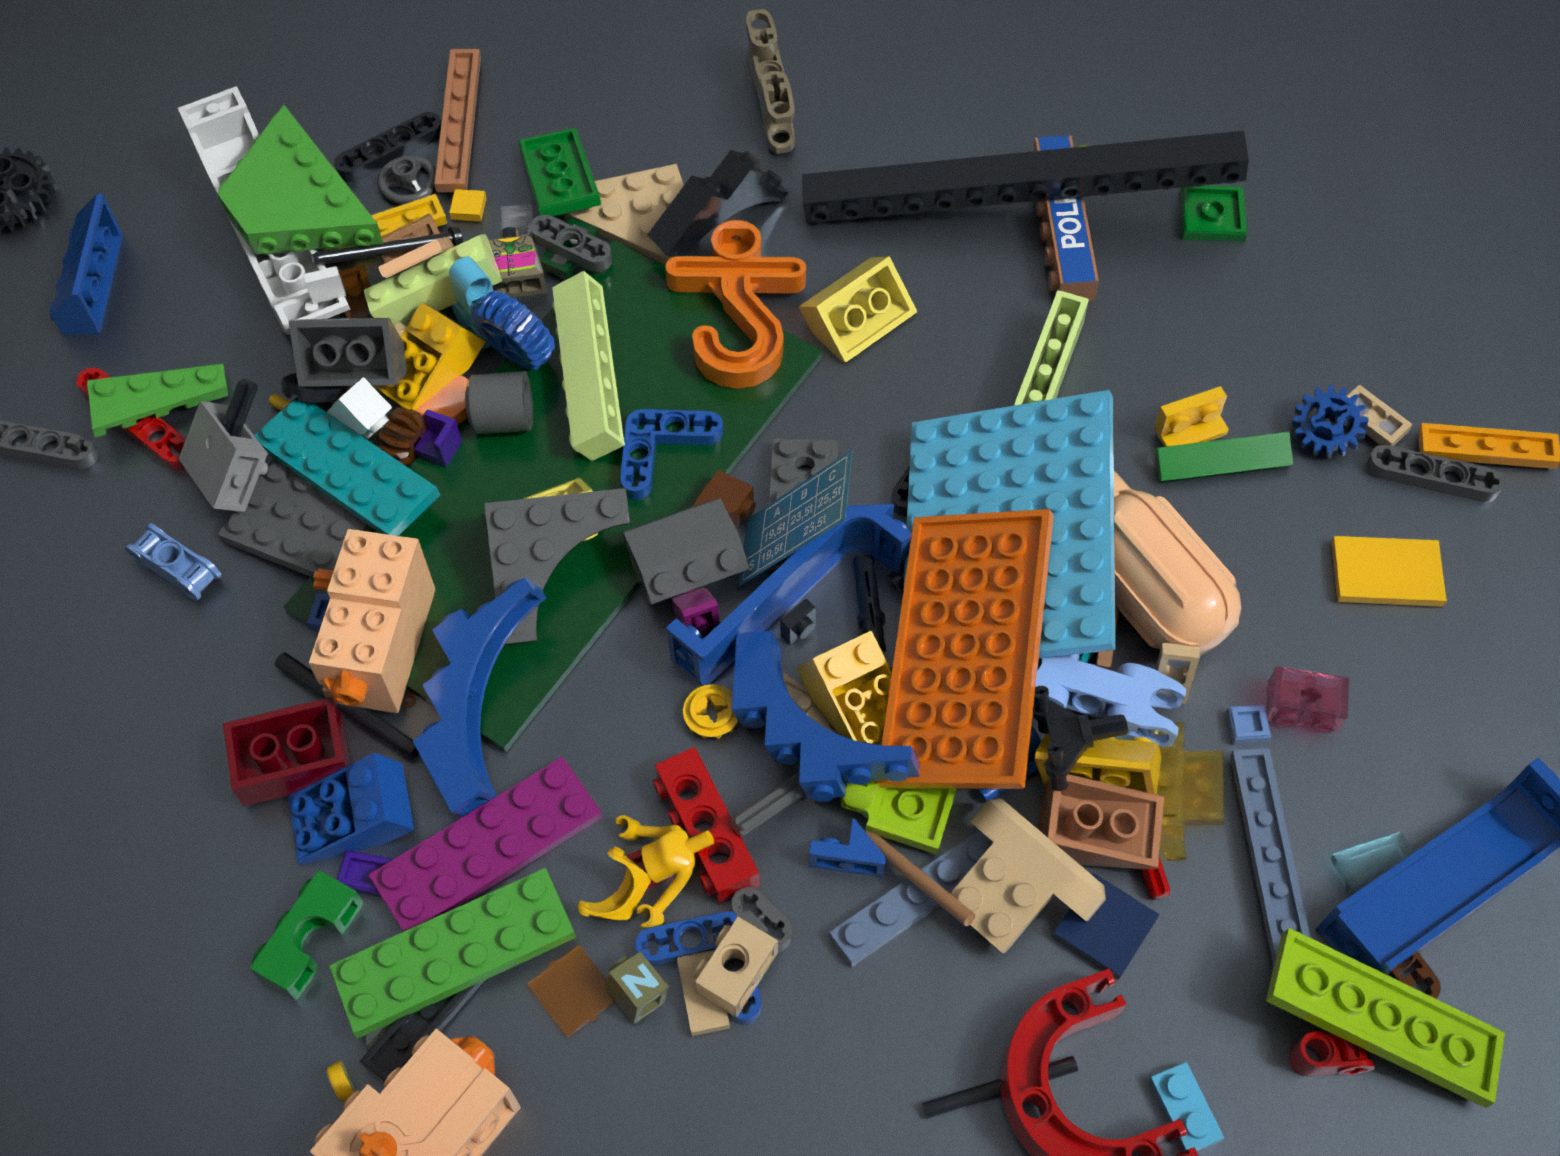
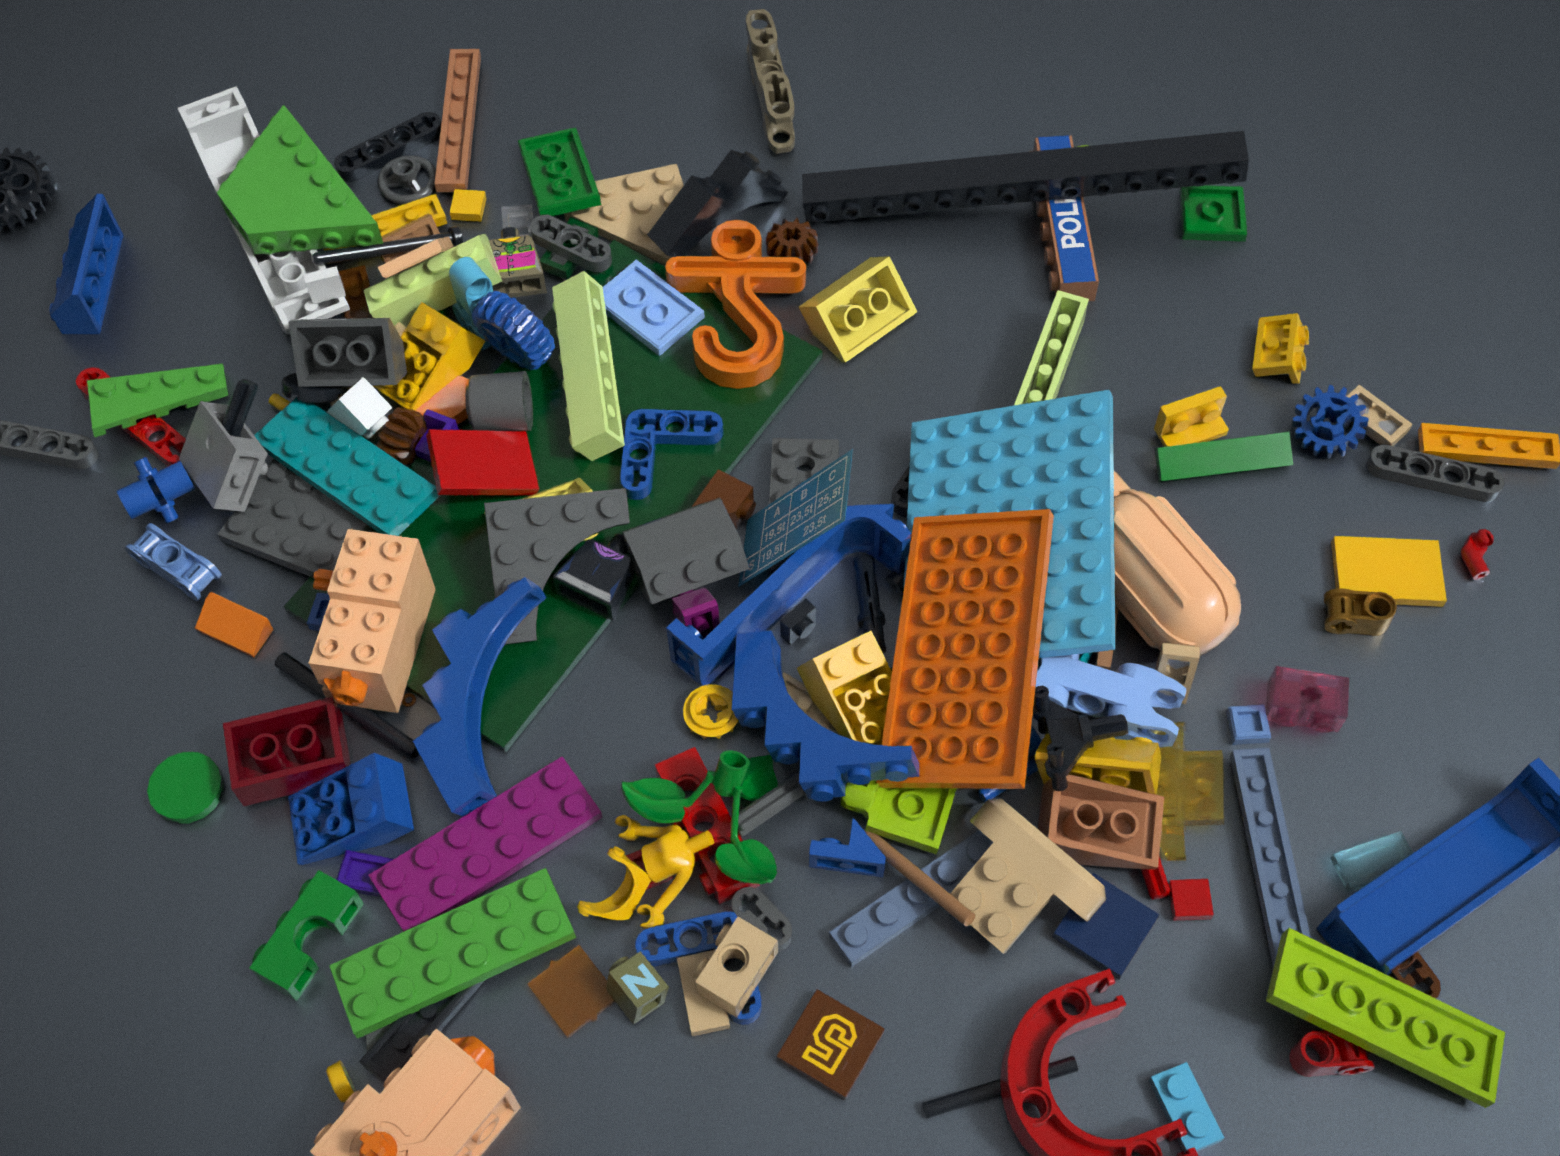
none -> blue pin [117,457,195,523]
none -> green tile [147,752,225,824]
none -> orange slope [195,592,274,658]
none -> red tile [426,429,539,495]
none -> black torso [553,534,635,622]
none -> light blue tile [603,260,705,356]
none -> green plant [621,750,778,884]
none -> reddish brown gear [766,217,819,265]
none -> reddish brown tile [777,989,885,1100]
none -> red tile [1168,879,1214,921]
none -> yellow bracket [1252,313,1309,384]
none -> pearl gold piece [1324,588,1397,636]
none -> red arm [1461,529,1494,580]

